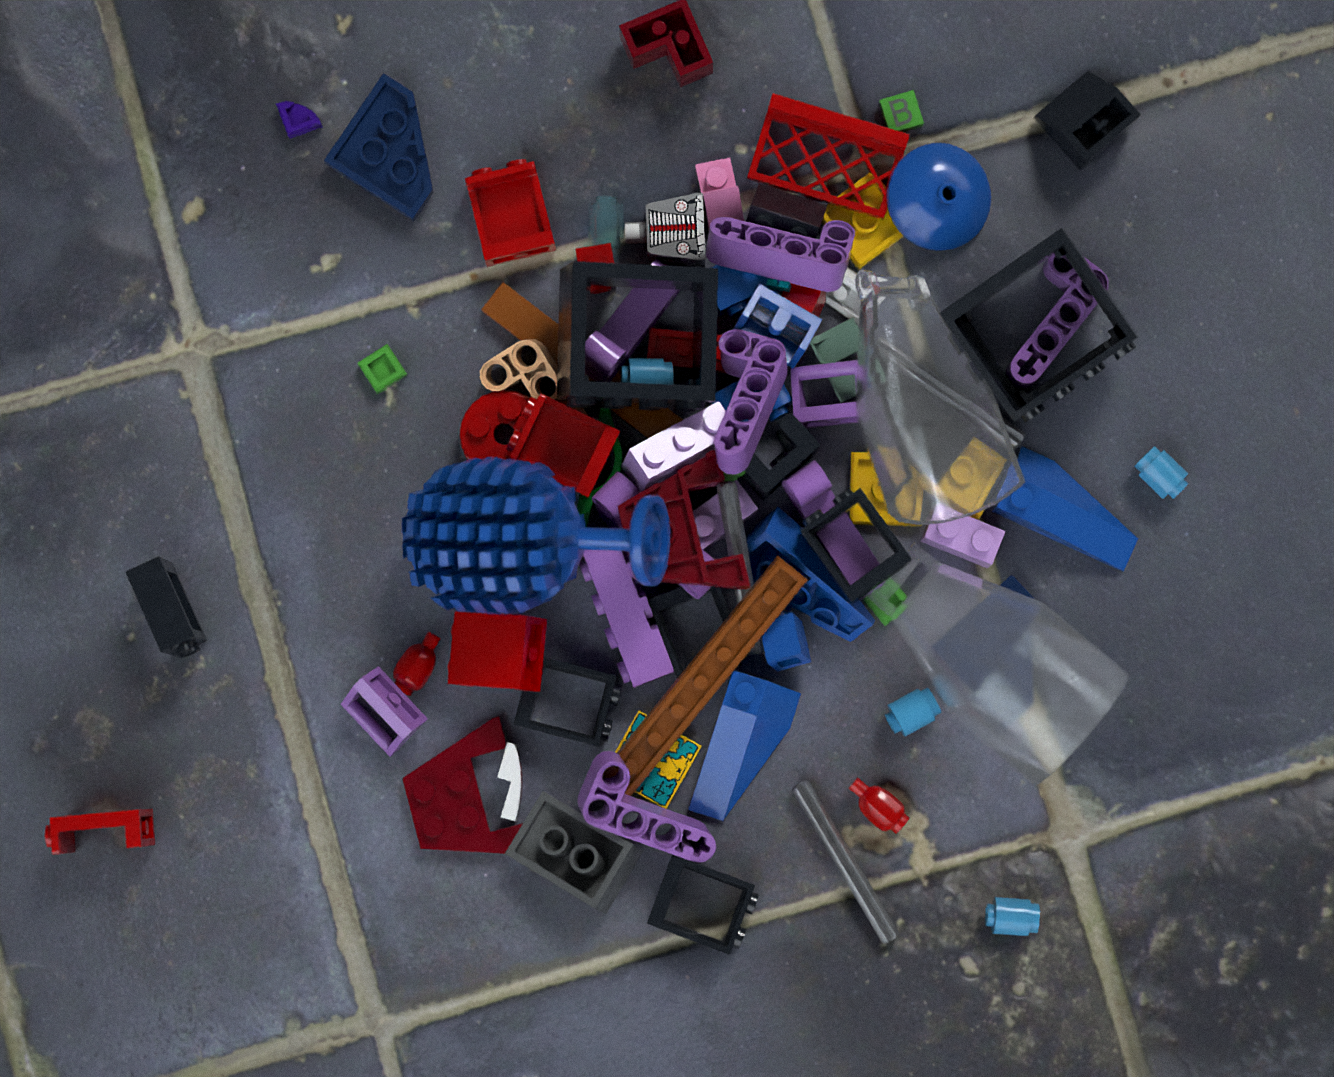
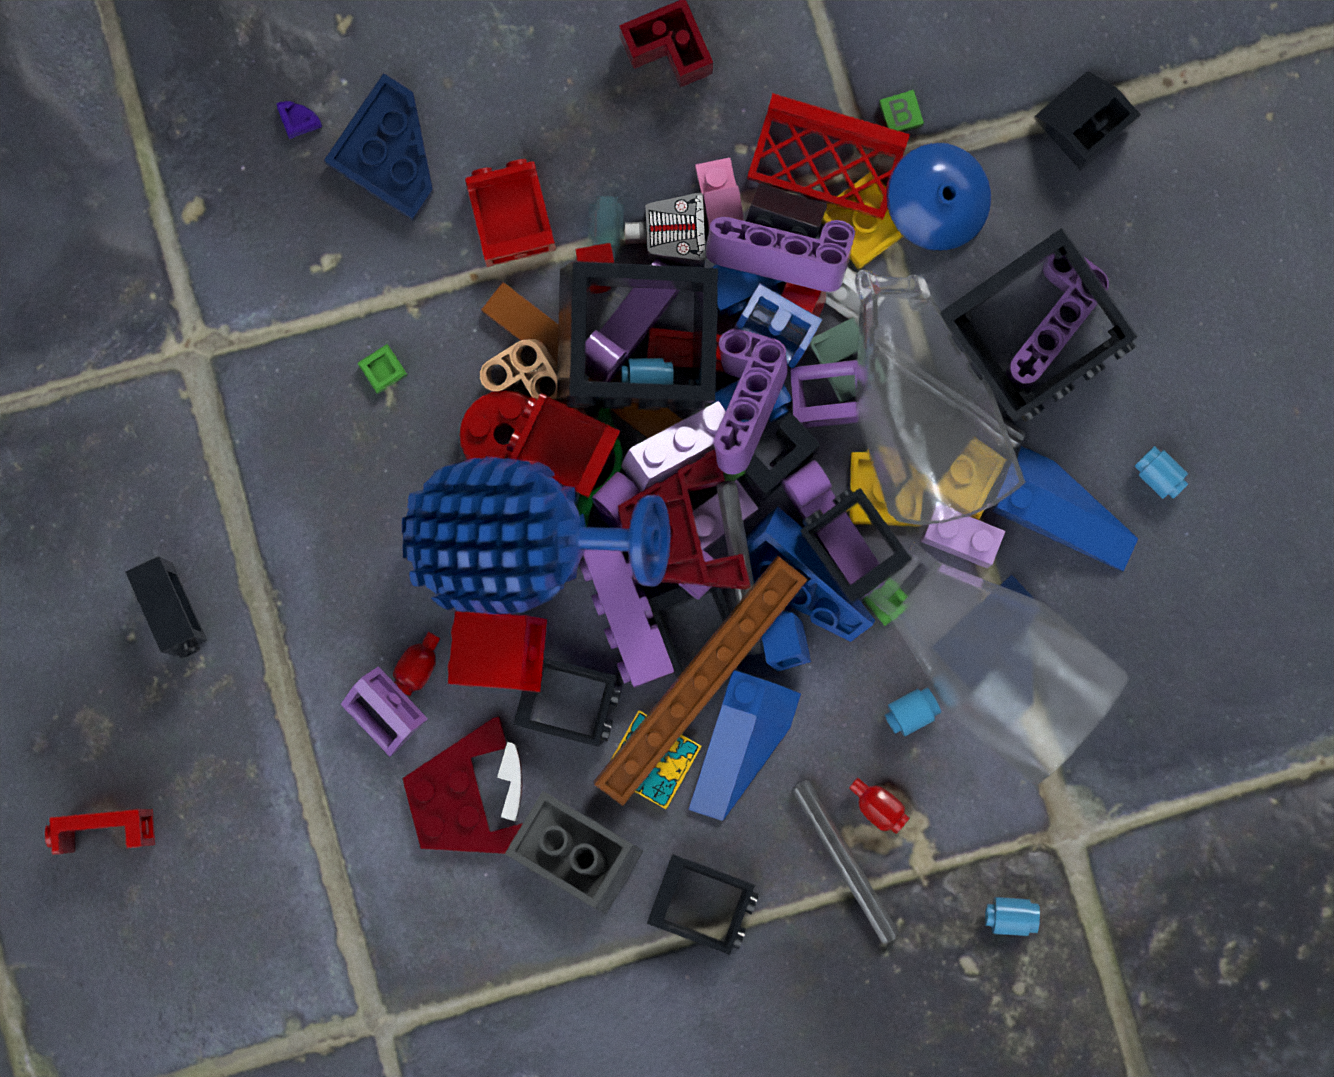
medium lavender beam [577,751,716,863] -> none
teal piece [766,279,792,292] -> none

